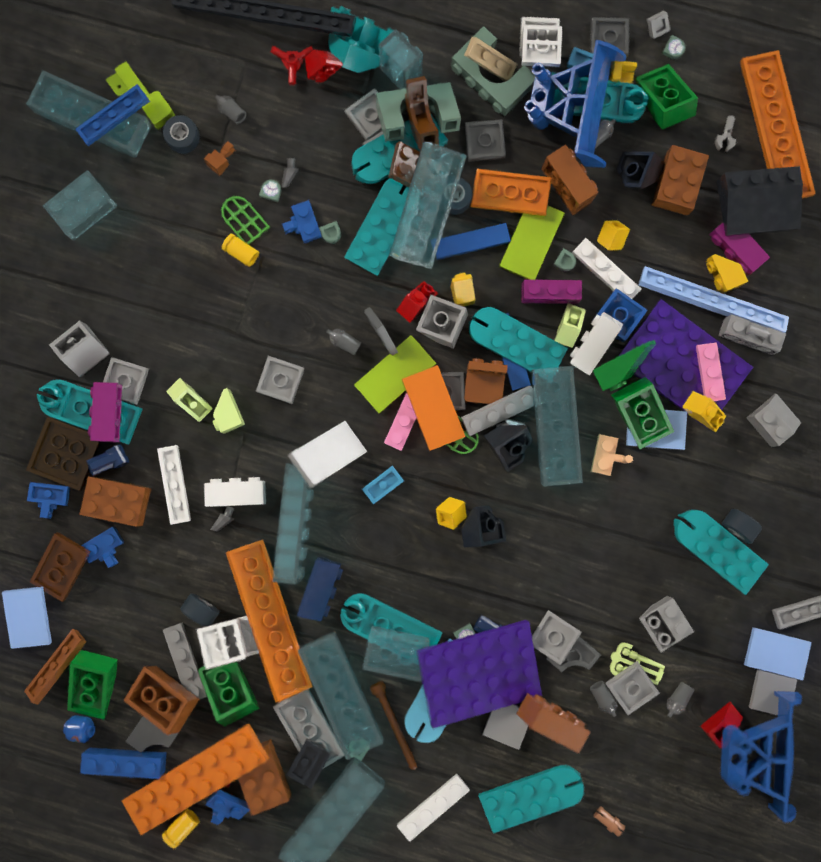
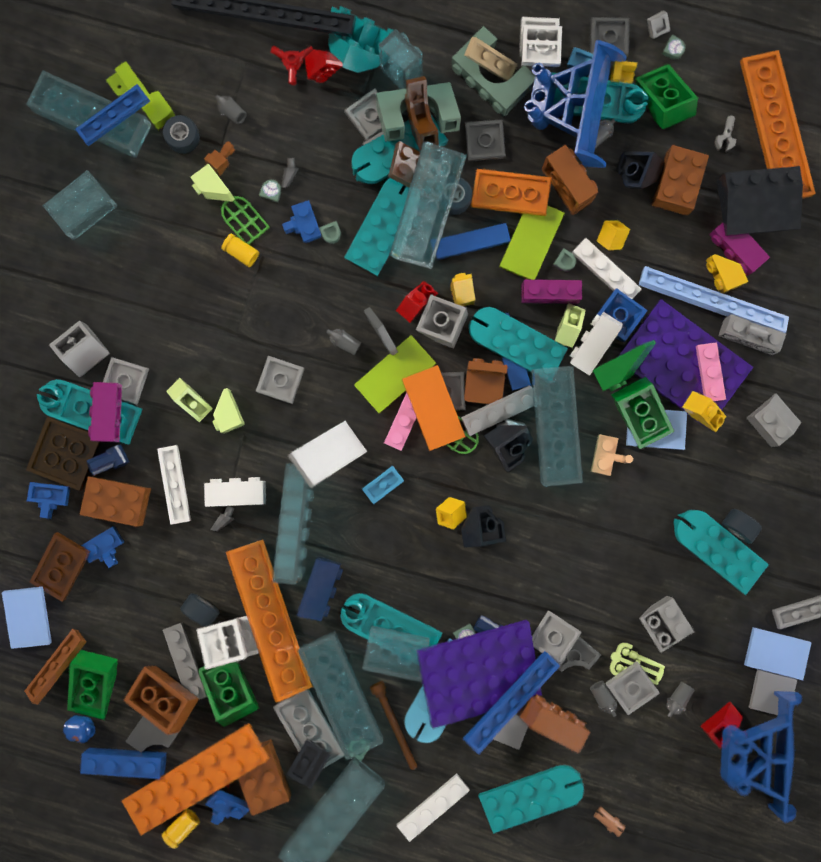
none -> yellowish green slope [191,164,234,201]
none -> blue plate [463,651,560,754]

